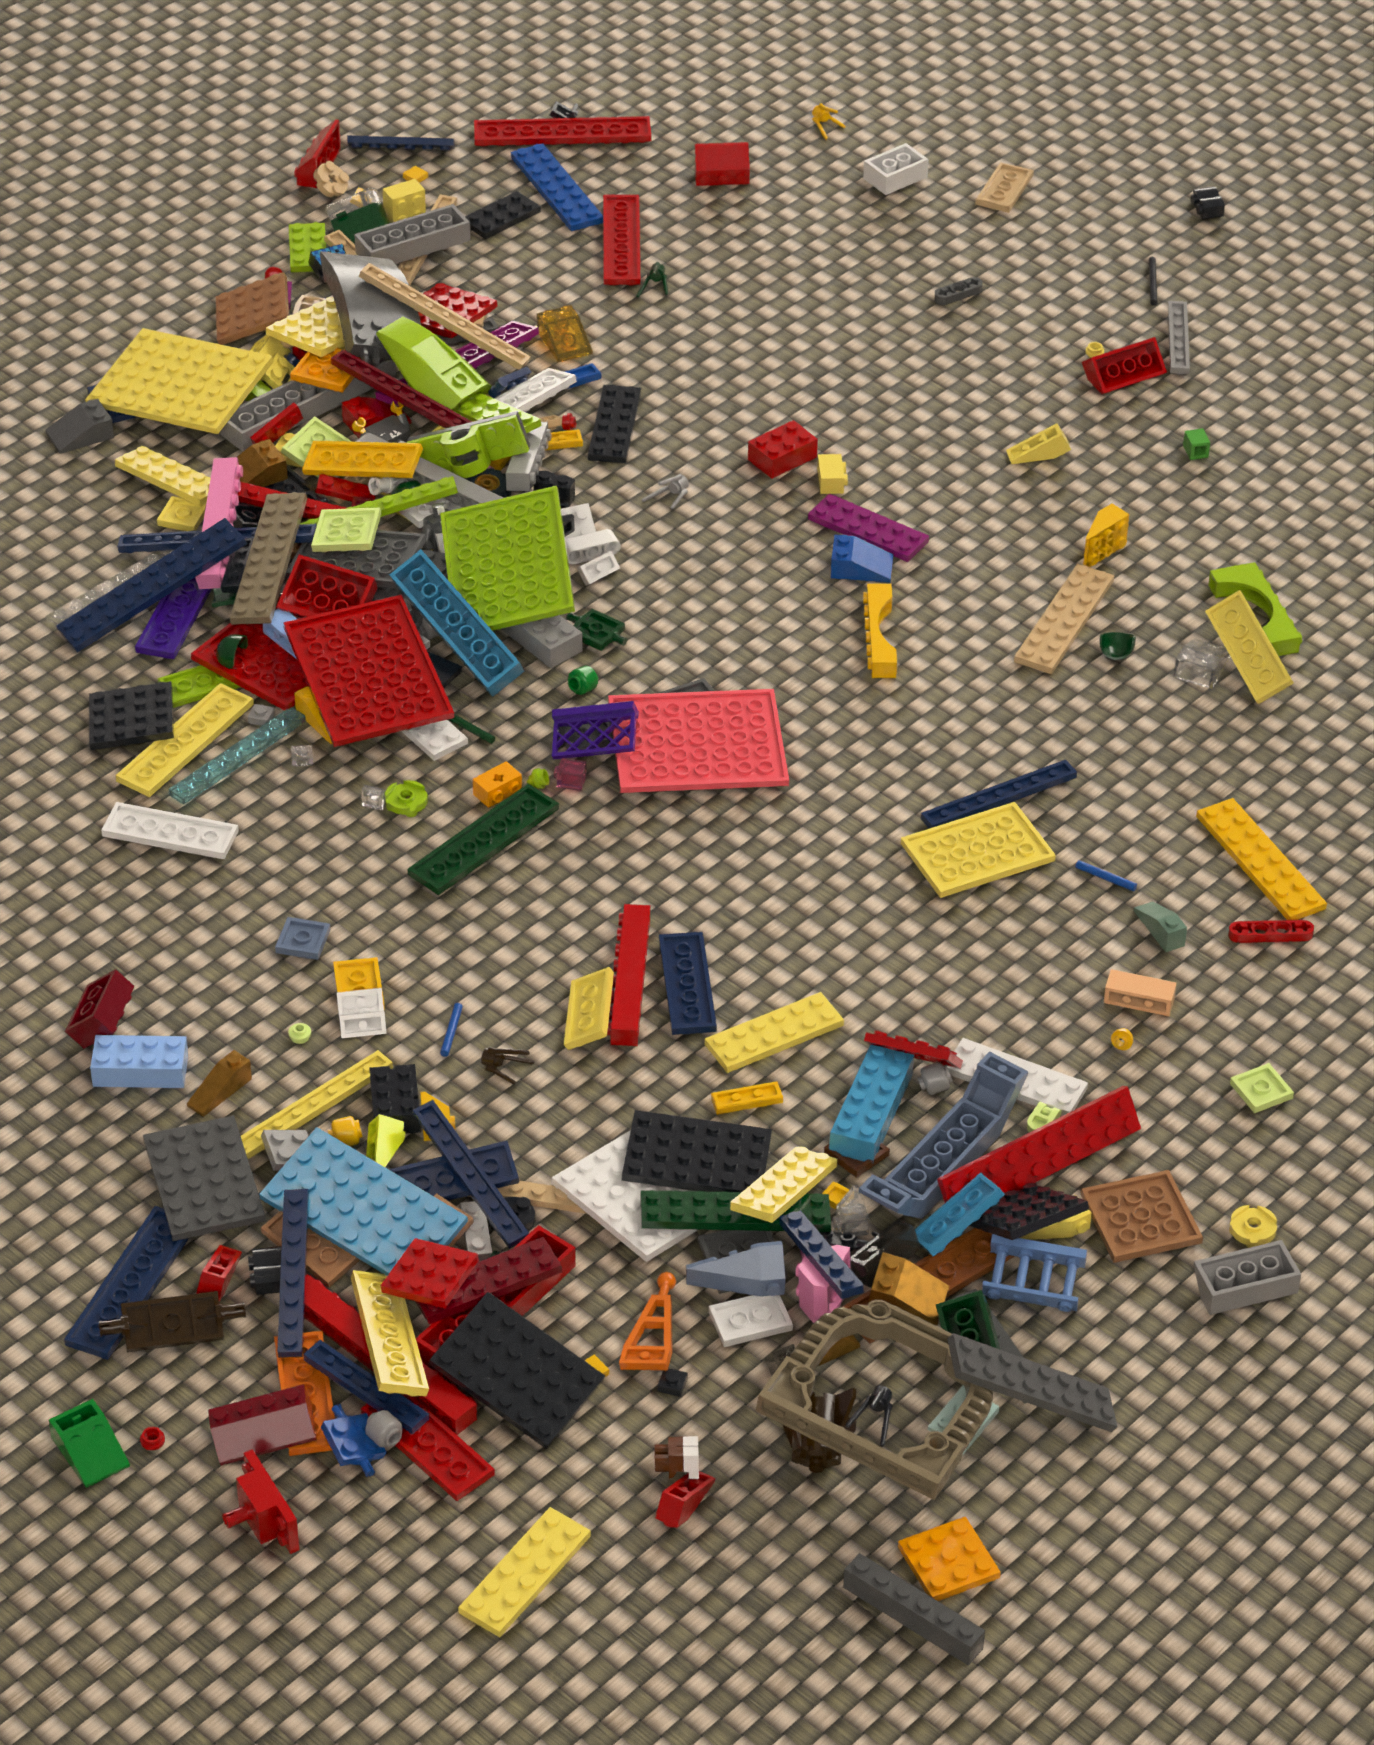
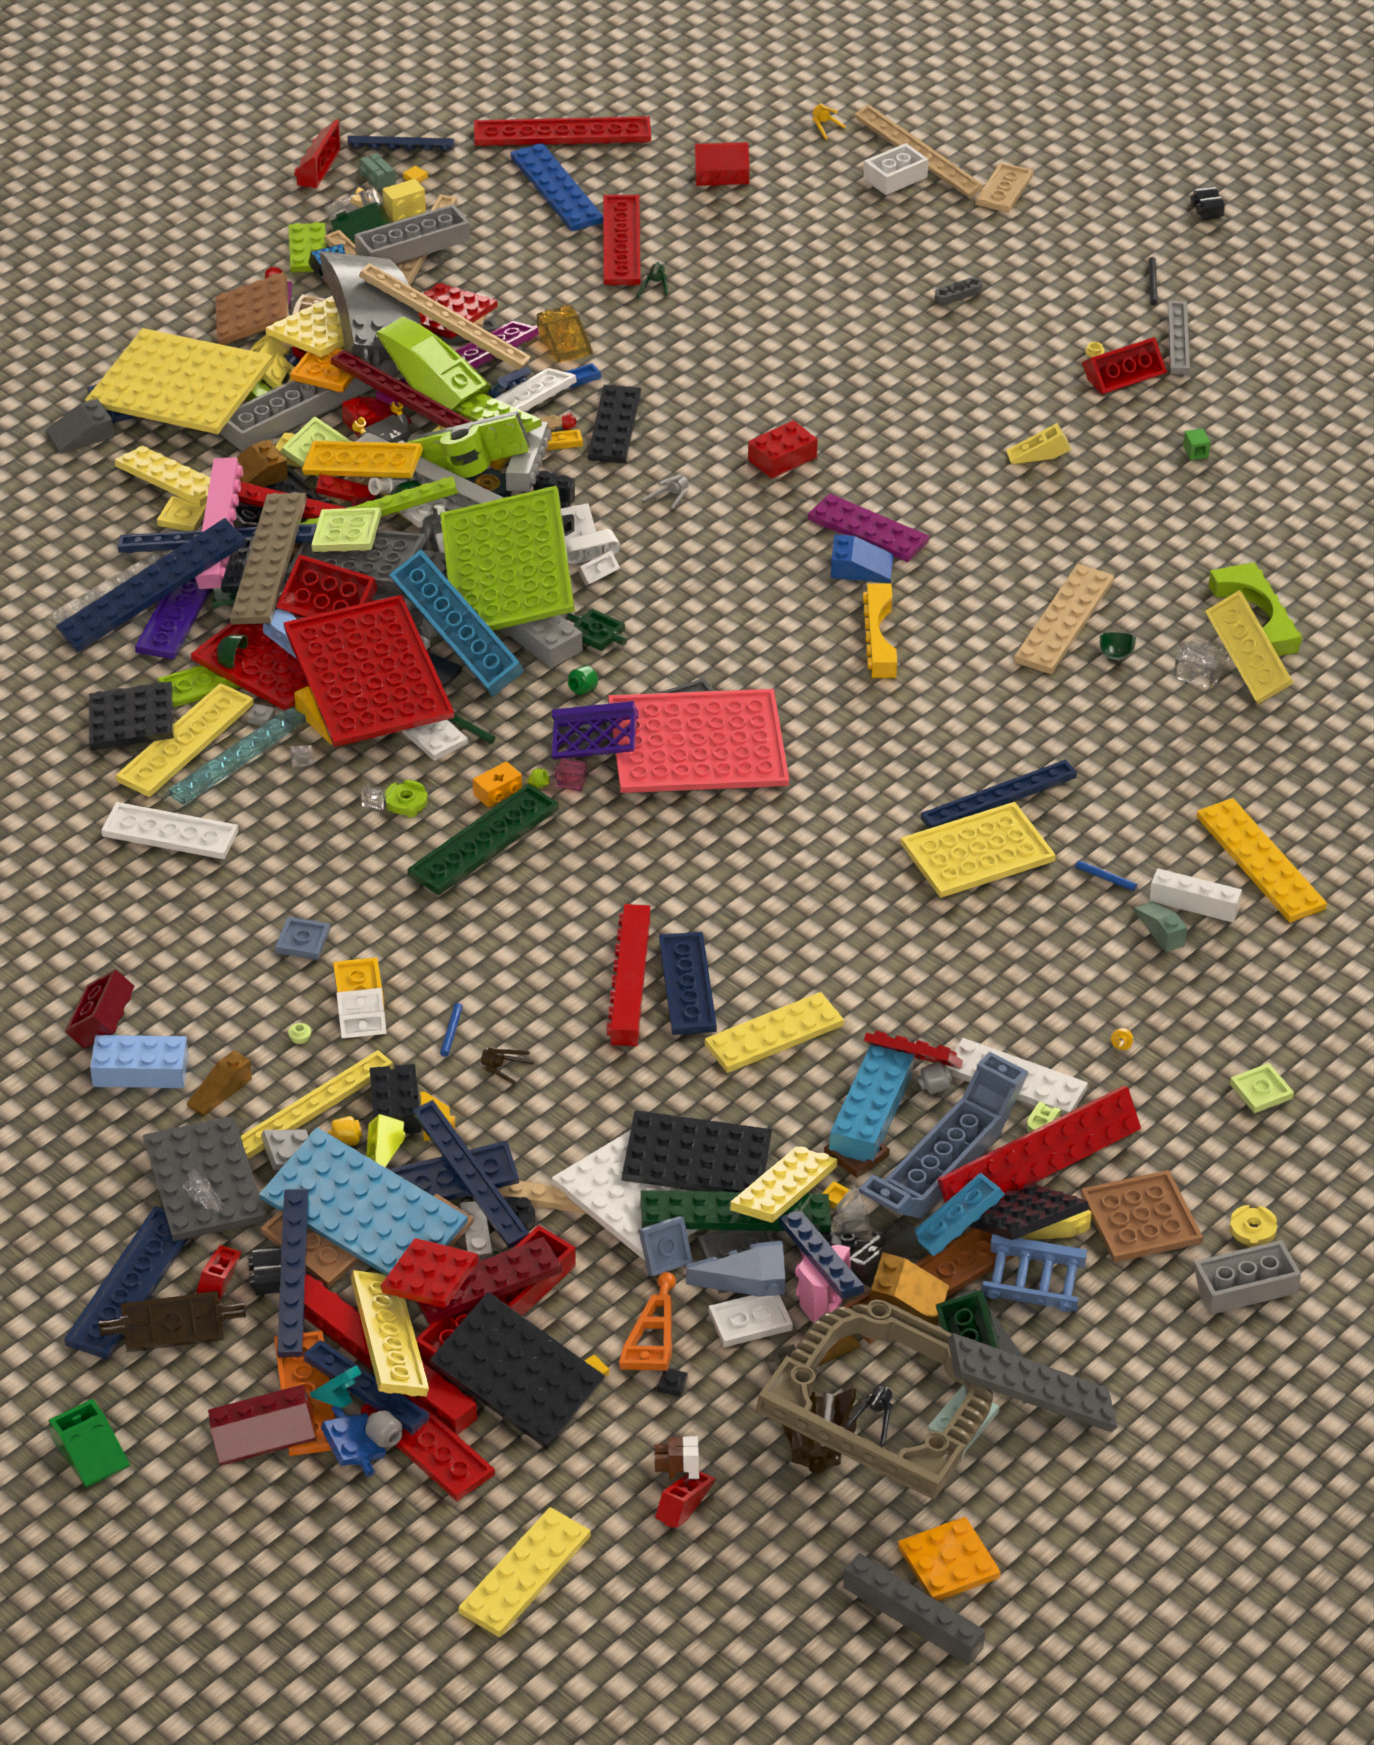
red plate [140,1427,165,1450] -> none
red brick [222,1449,300,1554] -> none
red plate [250,402,303,444] -> none
tan plate [314,161,349,198] -> none
black plate [465,191,541,240] -> none
black bracket [549,101,579,118] -> none
light yellow plate [564,967,614,1050] -> none
yellow tile [711,1081,783,1115] -> none
light yellow brick [817,454,848,494] -> none
yellow slope [1083,503,1129,567] -> none
light nougat brick [1104,969,1177,1016] -> none
red beam [1228,920,1314,943] -> none
none -> clear plate [182,1167,225,1213]
none -> teal slope [309,1365,362,1408]
none -> sand green brick [358,153,396,191]
none -> sand blue plate [639,1216,693,1276]
none -> tan plate [855,104,983,199]
none -> white brick [1149,868,1242,923]

